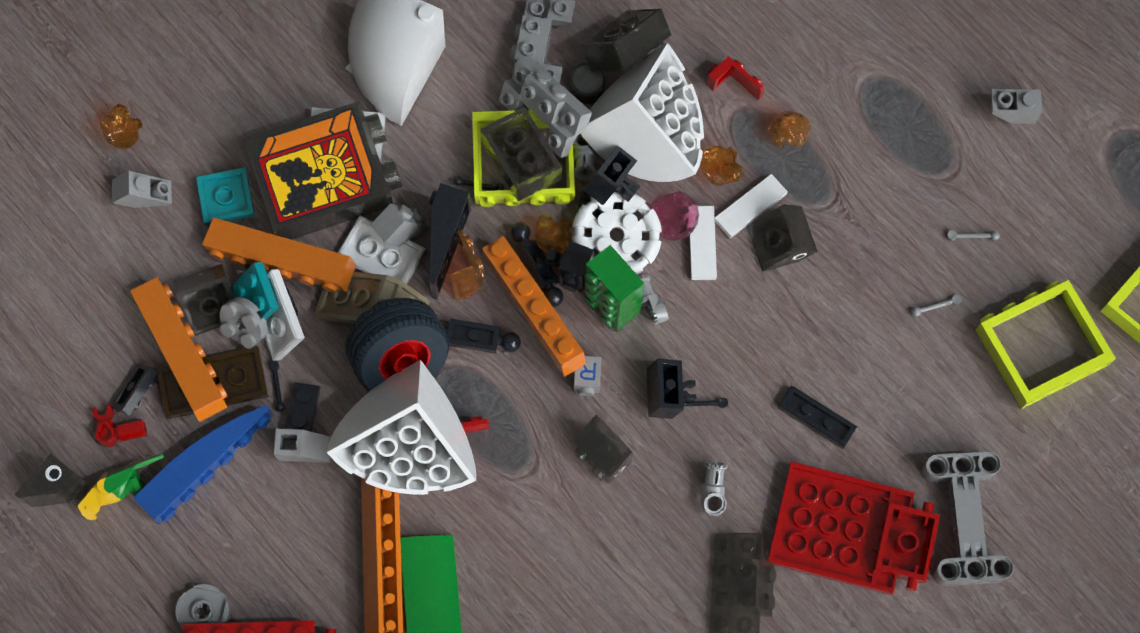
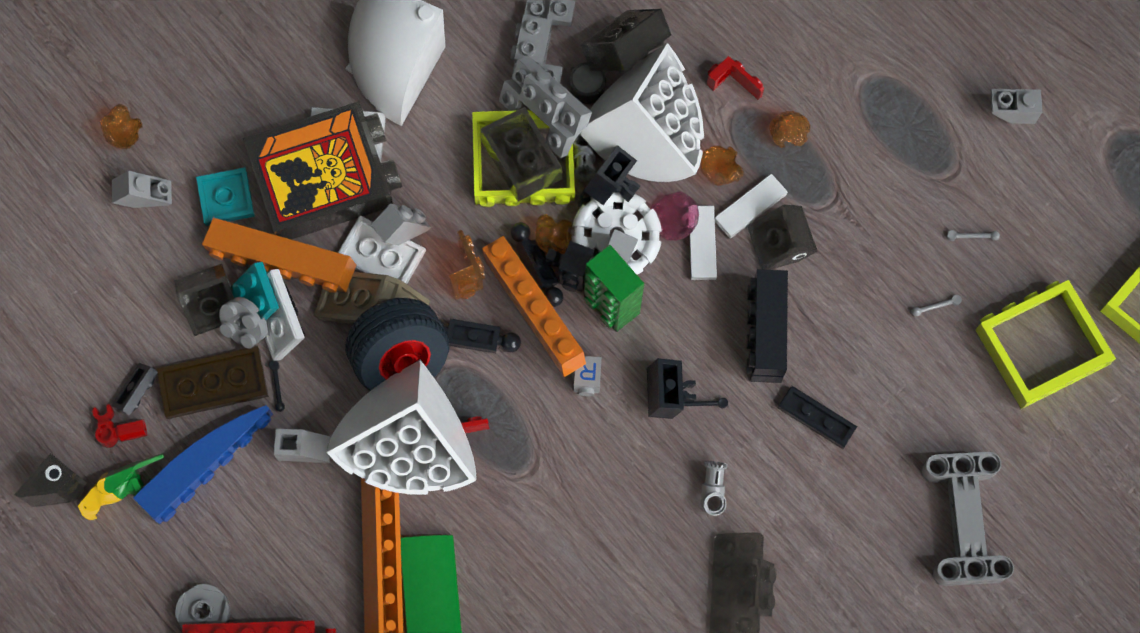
orange brick [130,277,228,422] -> none
black plate [285,382,321,432] -> none
black slope [429,183,471,299] -> none
black hinge [453,176,504,191] -> none
clear smoke slope [573,414,633,484] -> none
light grey connector [639,275,669,325] -> none
red plate [767,461,940,596] -> none
none -> light grey brick [607,229,638,264]
none -> black piece [746,269,788,383]

